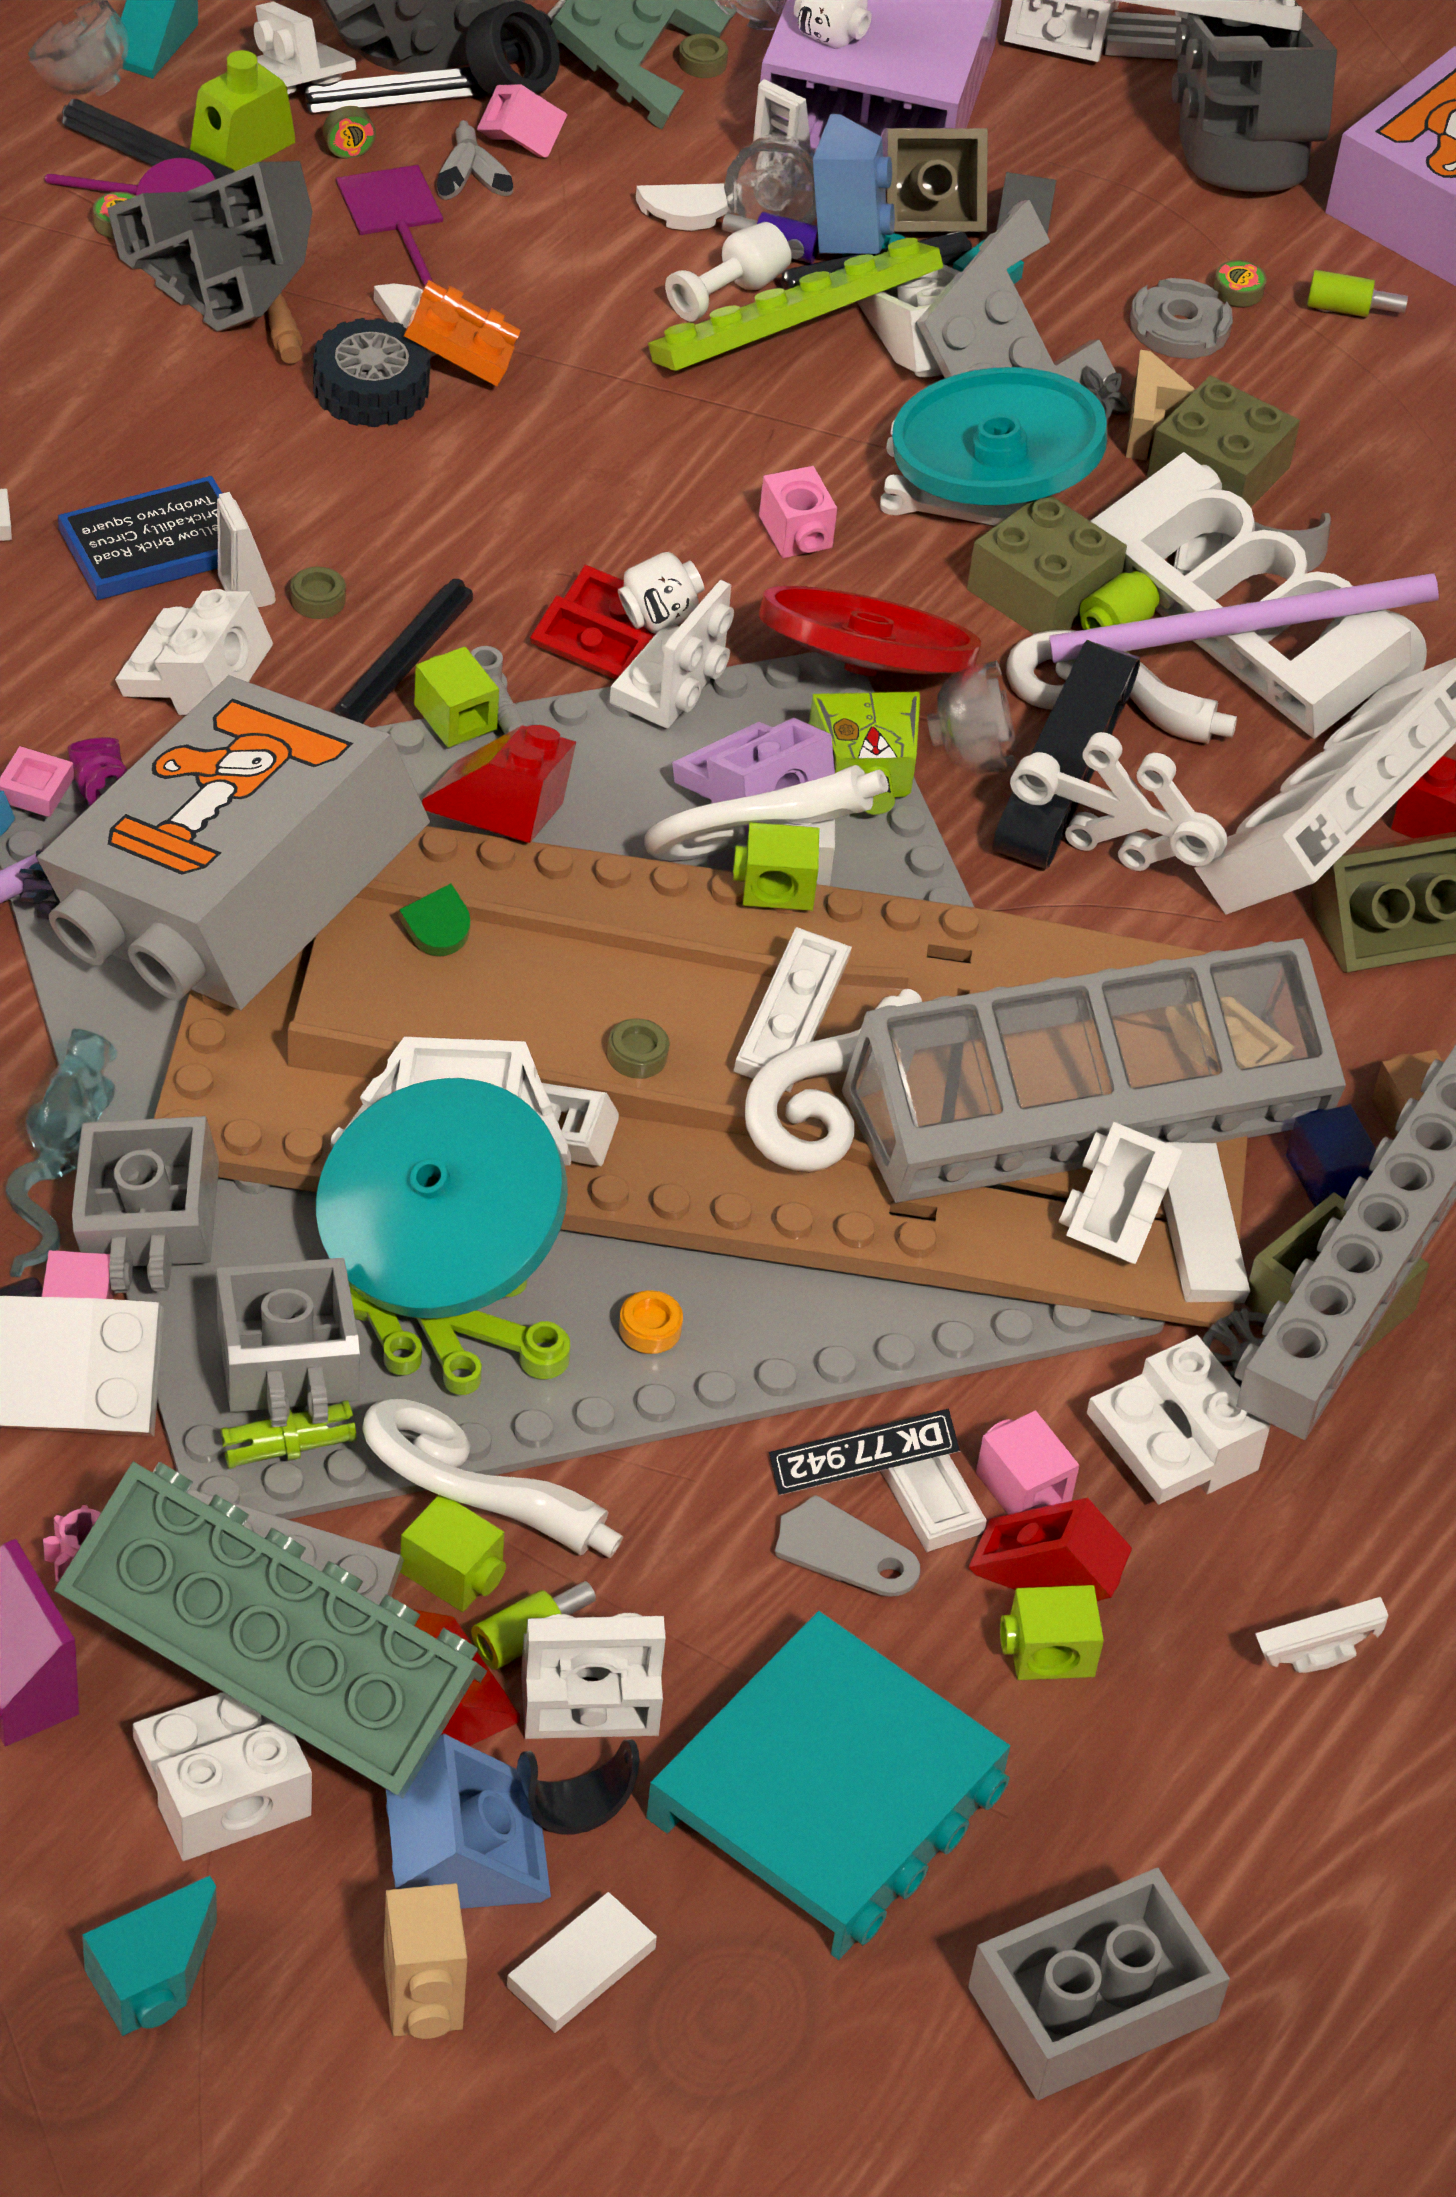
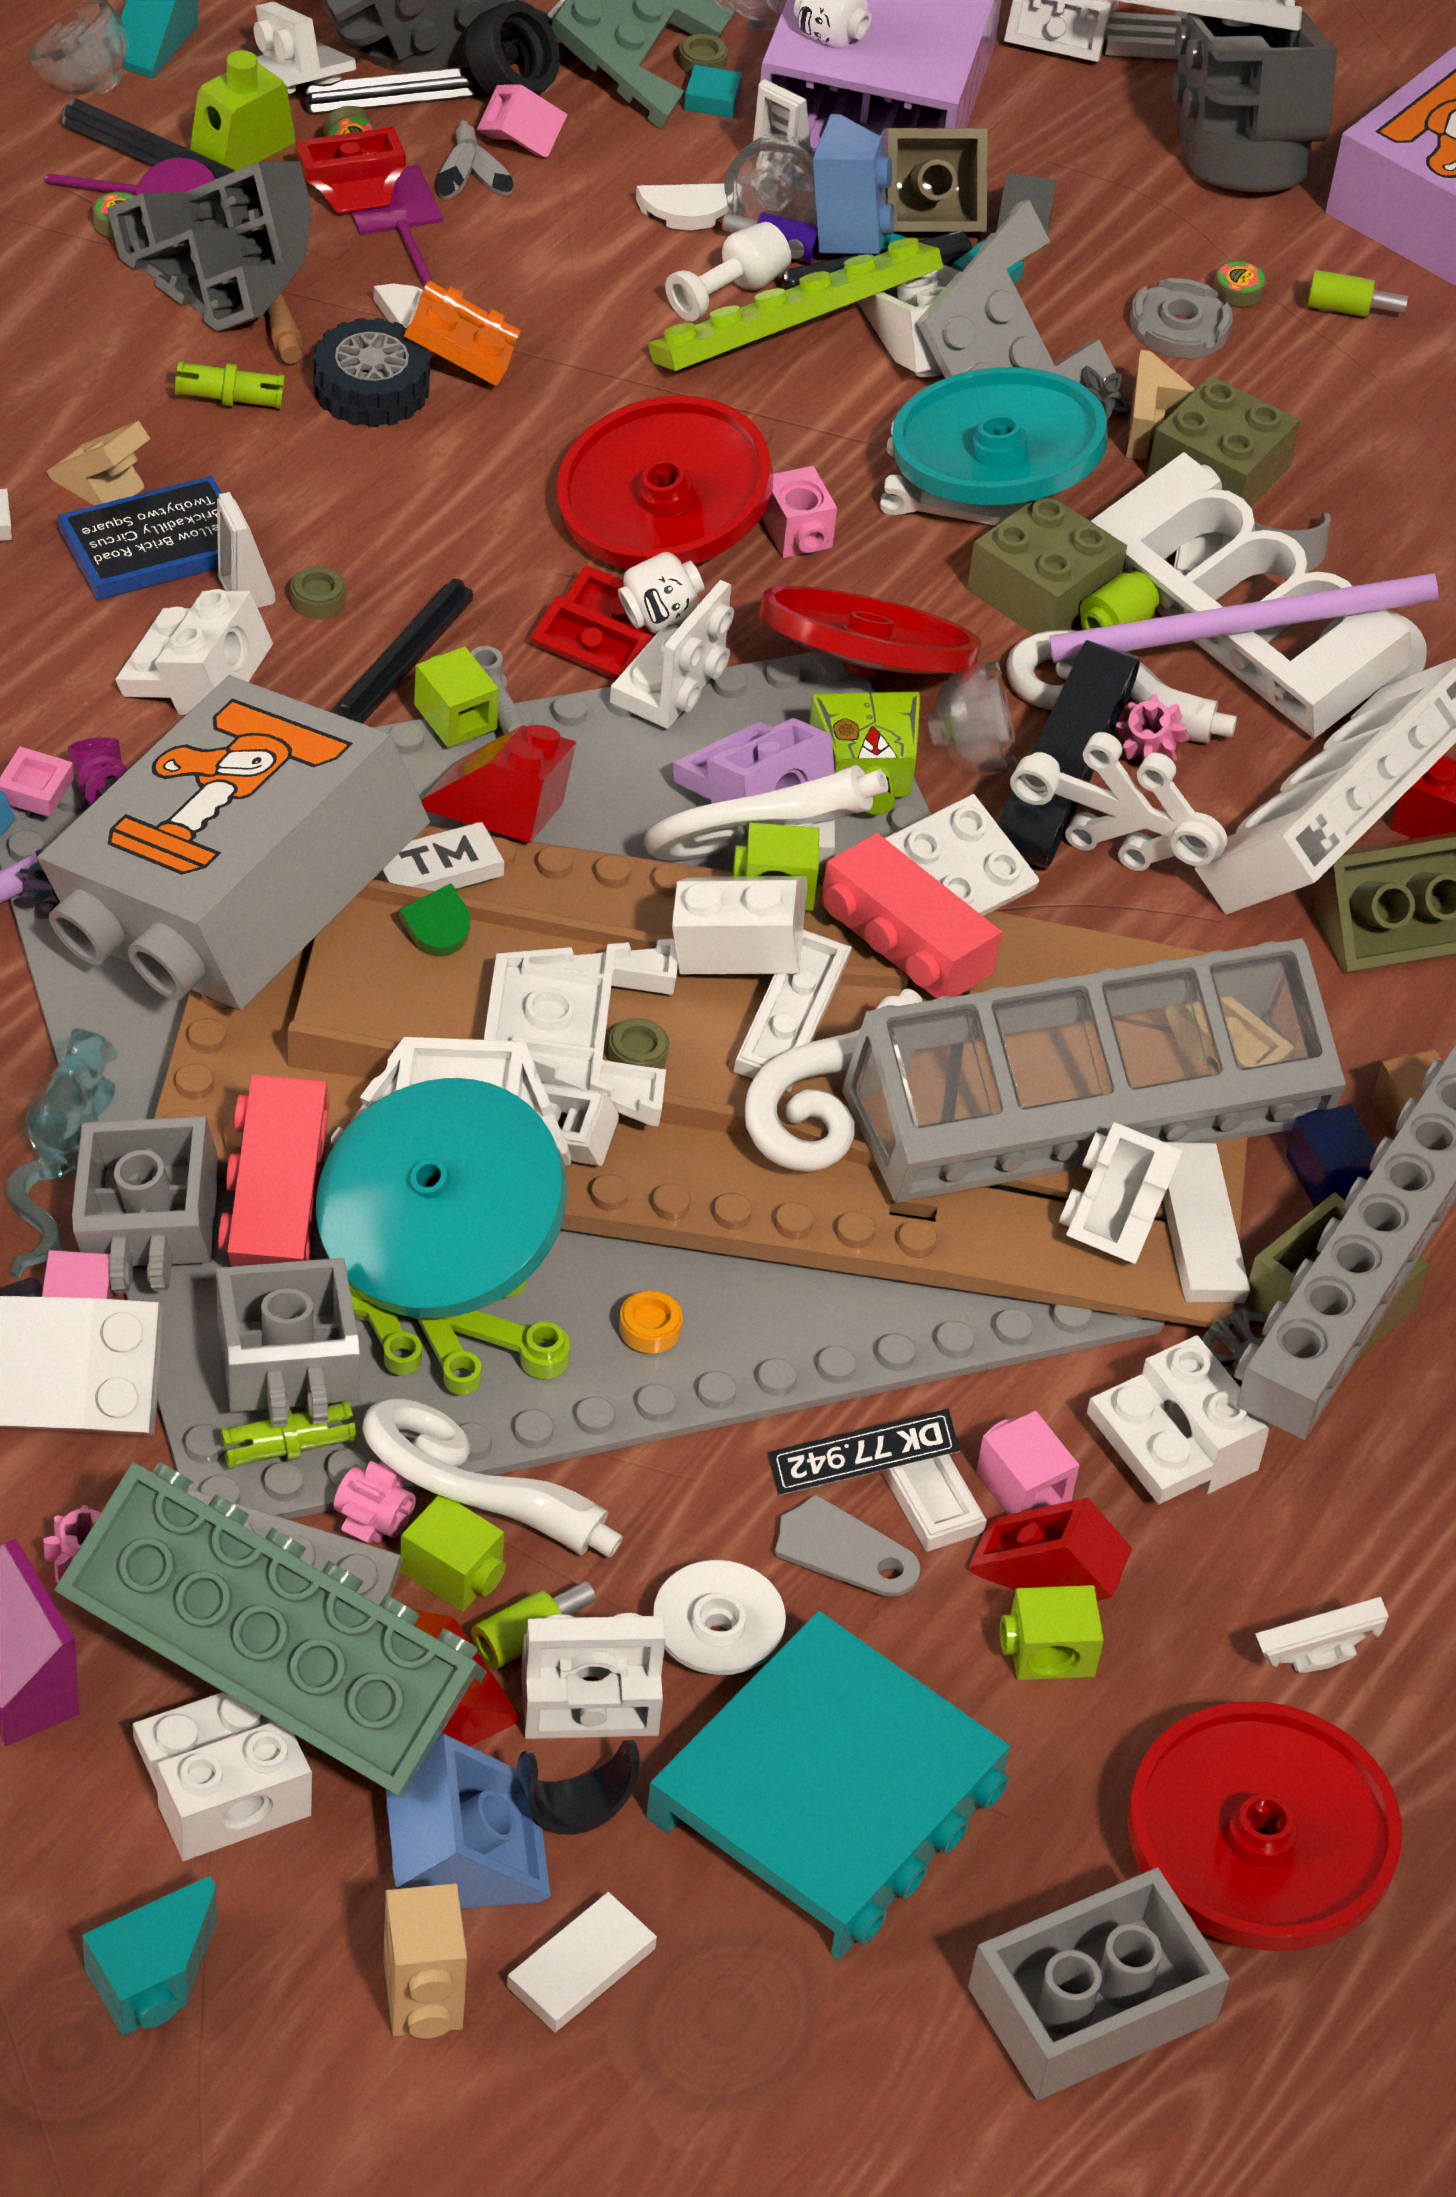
none -> tan slope [46,420,150,506]
none -> lime pin [175,361,285,409]
none -> coral brick [218,1075,330,1267]
none -> red slope [295,127,406,214]
none -> bright pink gear [334,1461,416,1544]
none -> white tile [378,822,504,891]
none -> white wing [484,939,678,1126]
none -> red dish [556,395,774,569]
none -> white dish [653,1560,786,1675]
none -> white slope [672,876,807,974]
none -> teal tile [684,64,742,118]
none -> coral brick [819,833,1003,998]
none -> white bracket [885,794,1039,916]
none -> bright pink gear [1116,694,1189,762]
none -> red dish [1127,1701,1403,1951]

